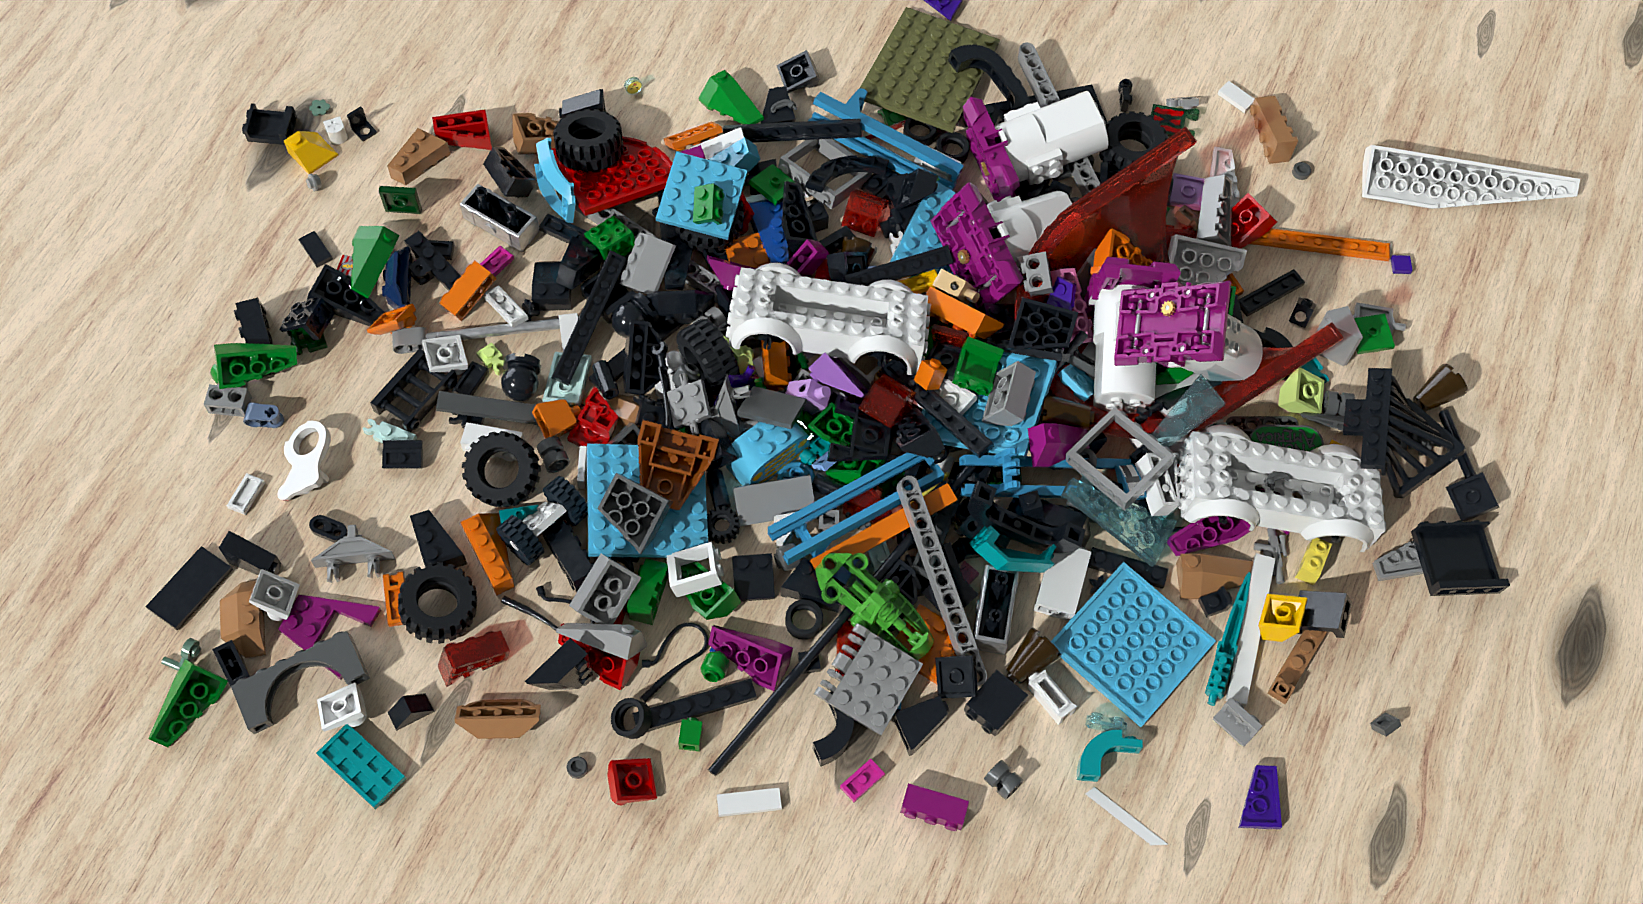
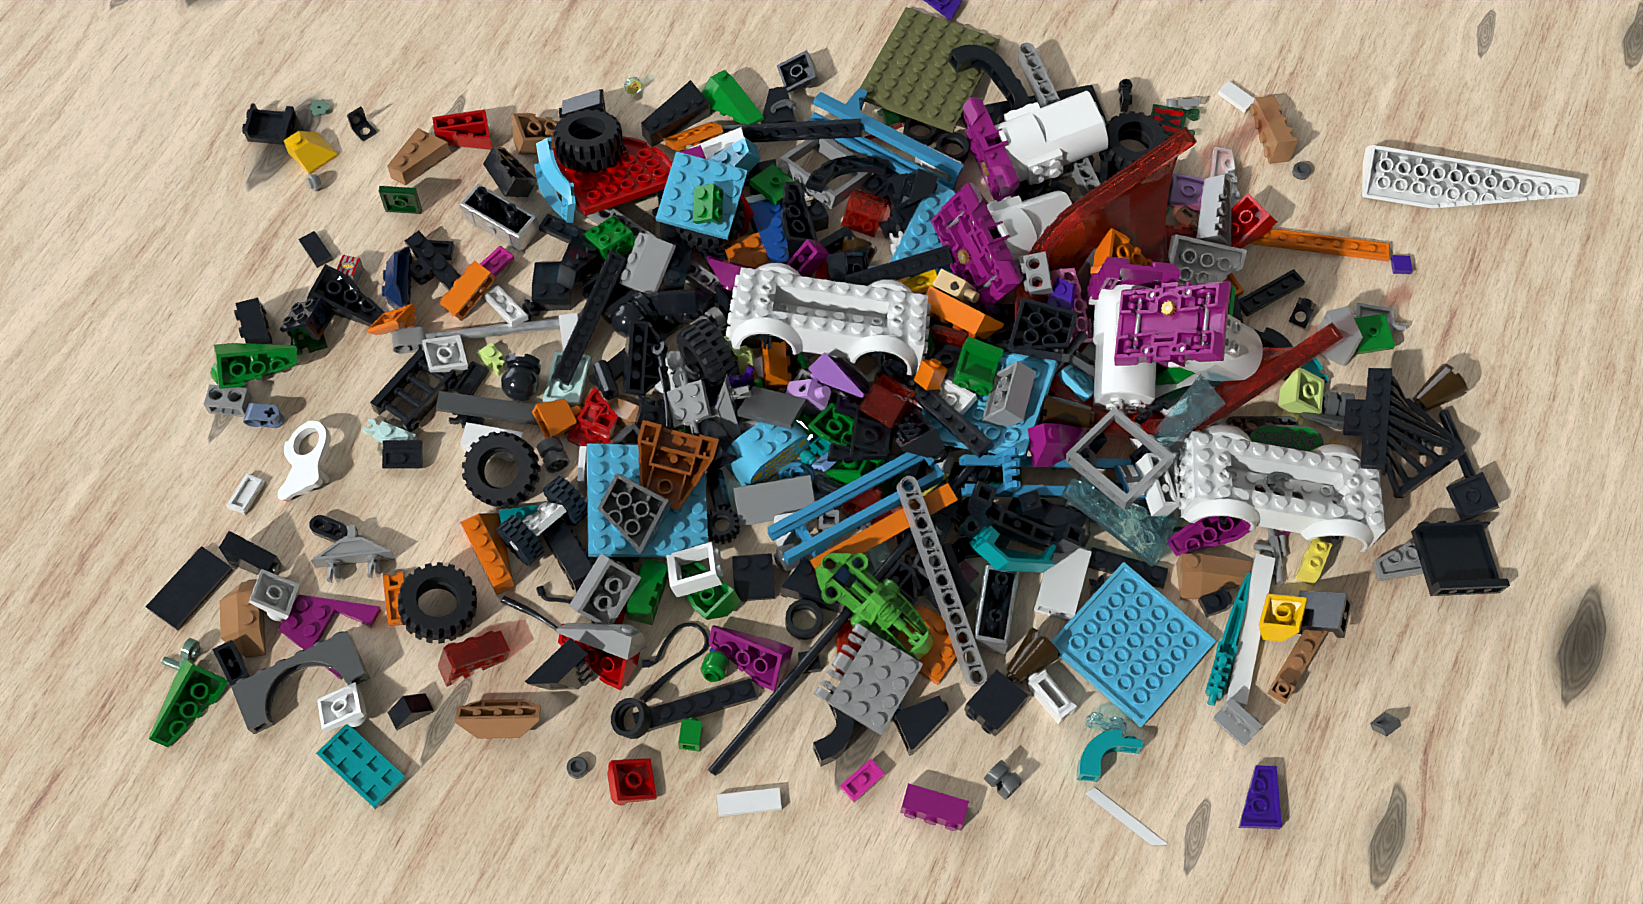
white piece [323,116,348,145] -> none
green wedge [351,226,400,298] -> none
black wedge [410,510,467,568] -> none
black plate [935,655,978,698] -> none
none -> black wedge [641,80,710,147]

